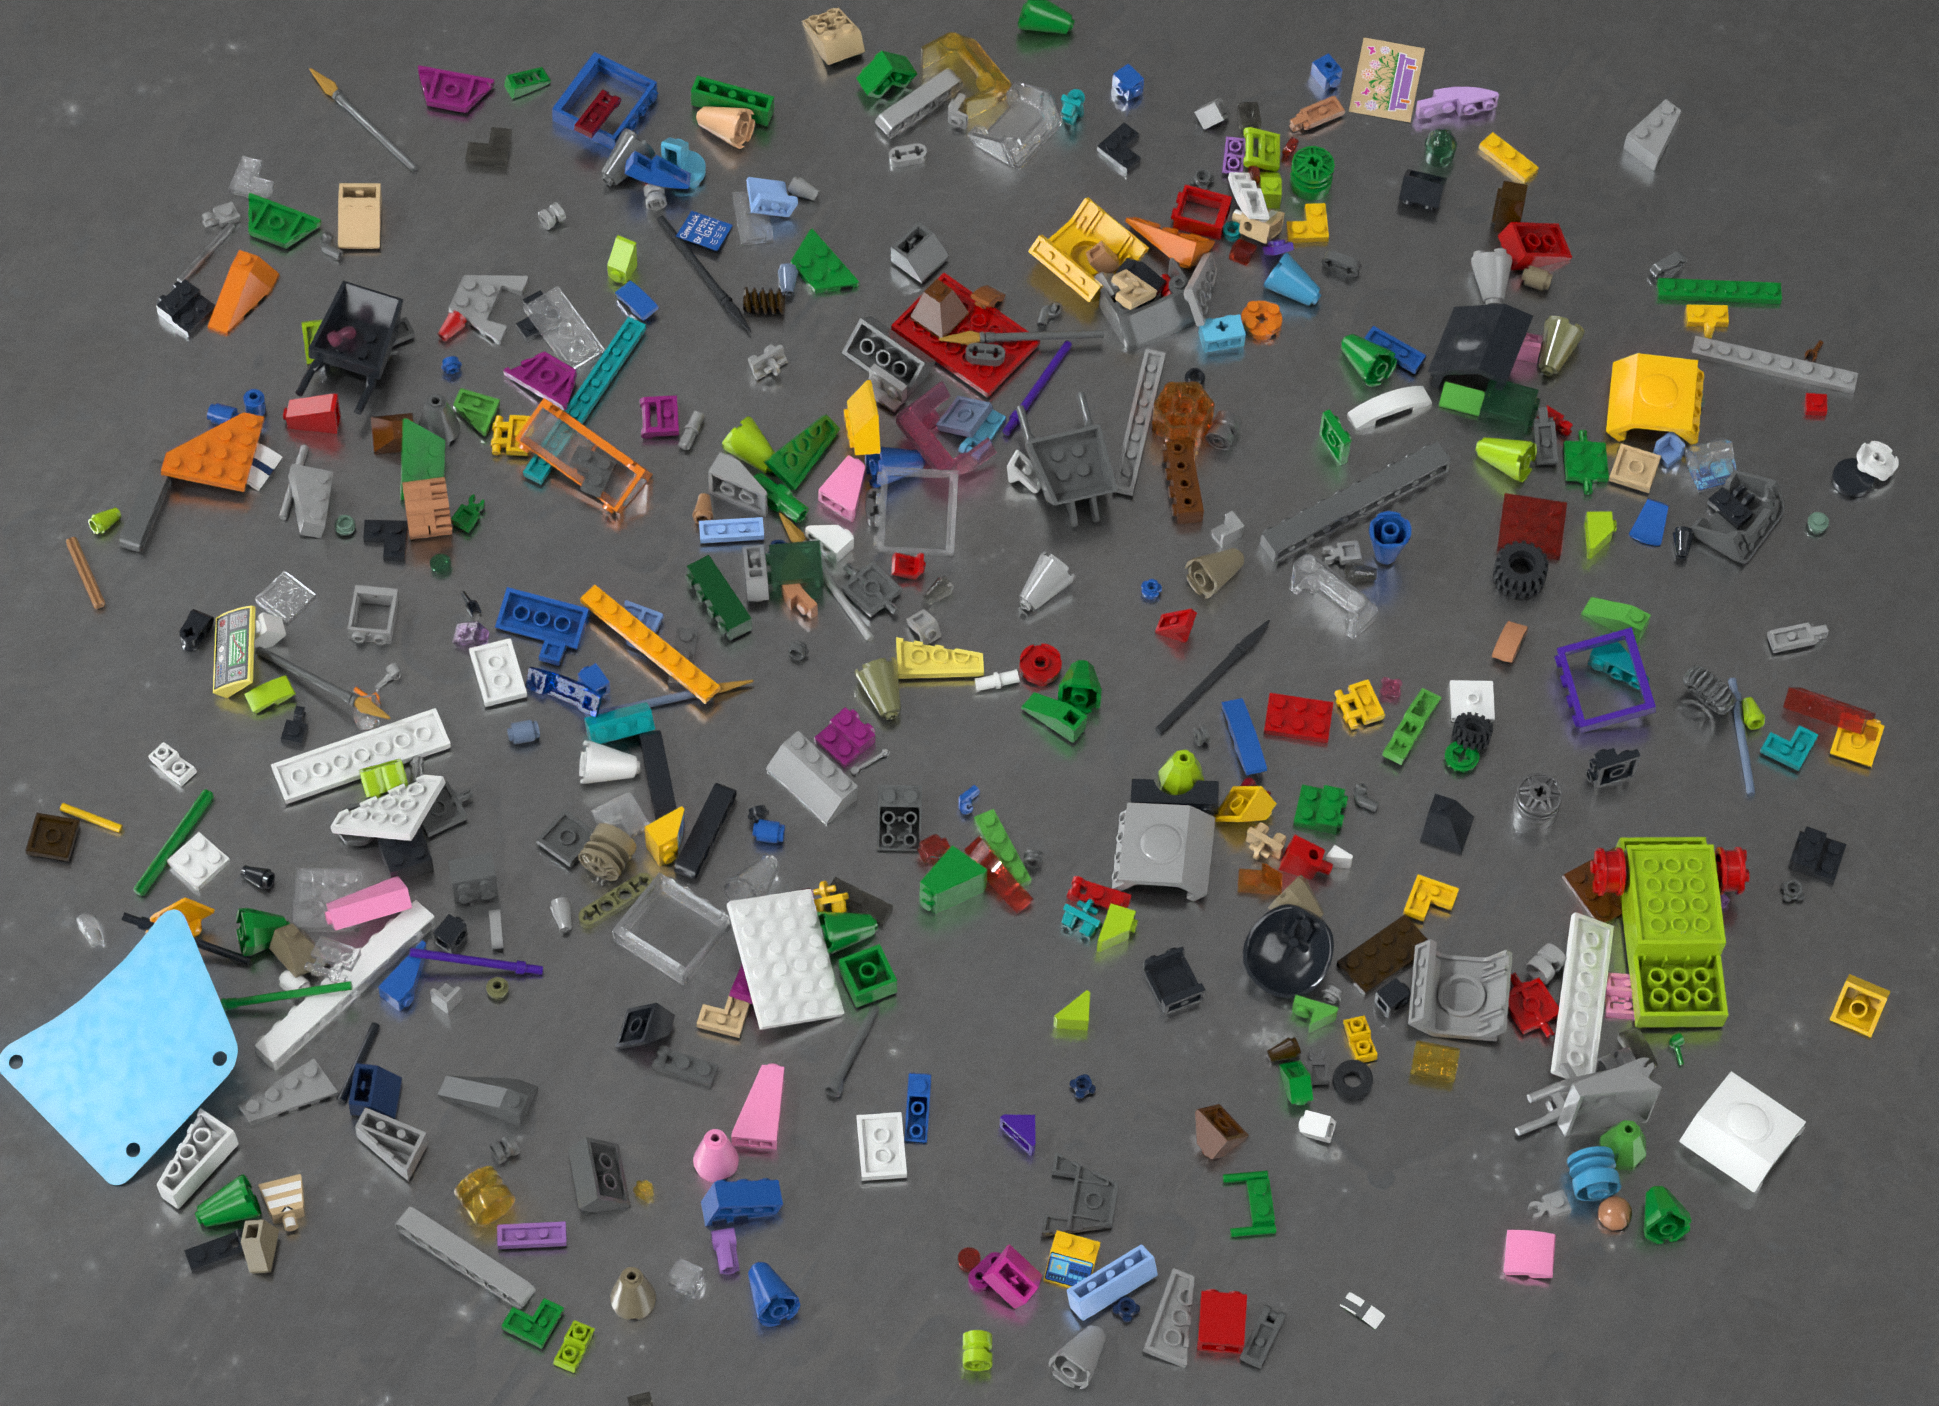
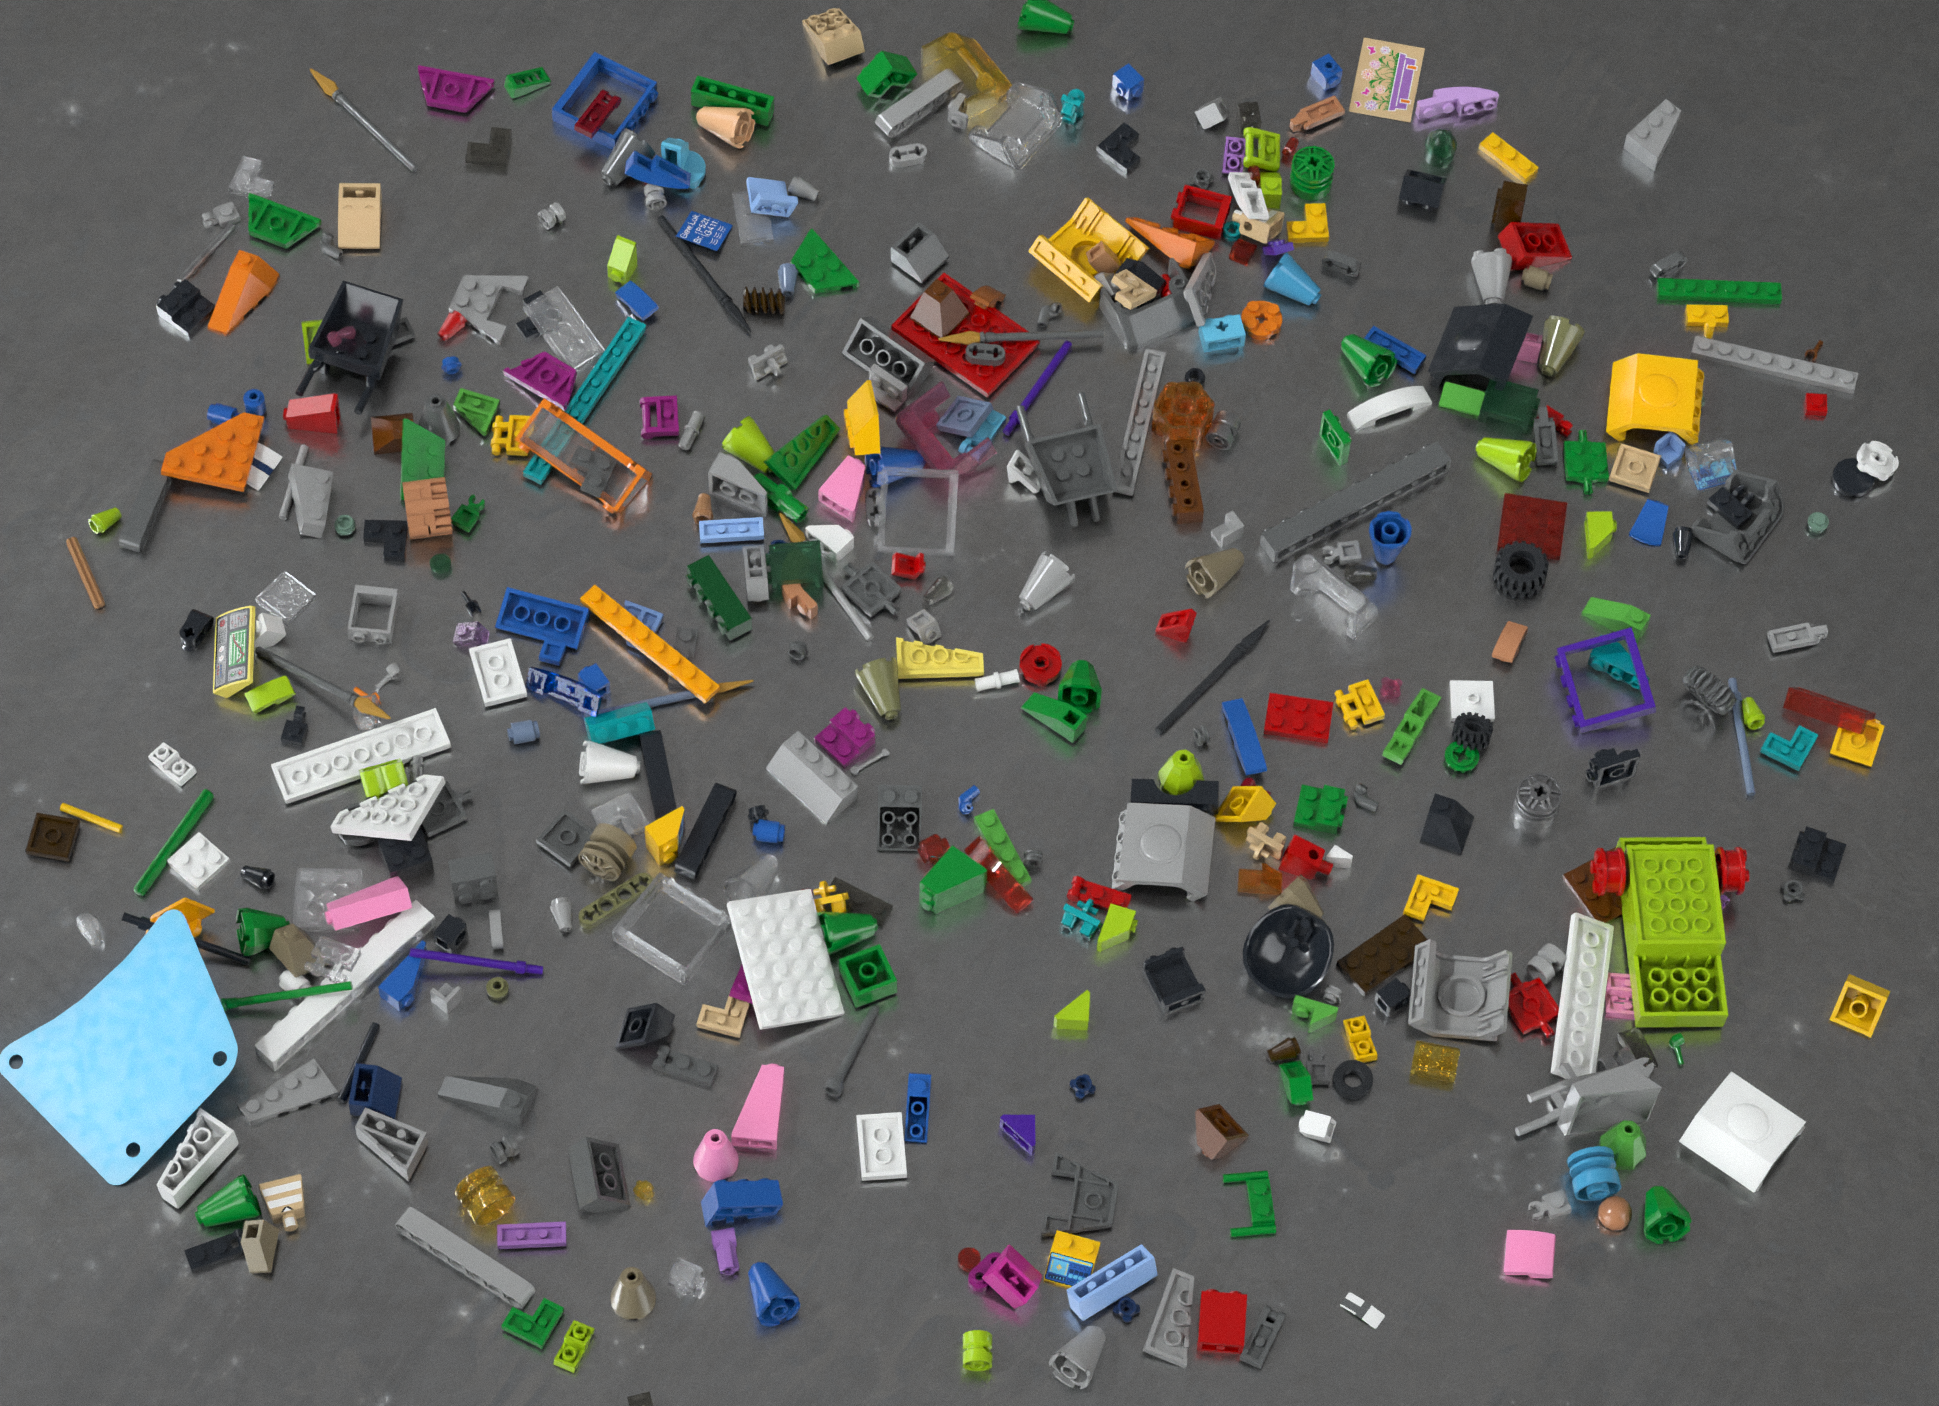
blue plate [1141,579,1162,599] -> none

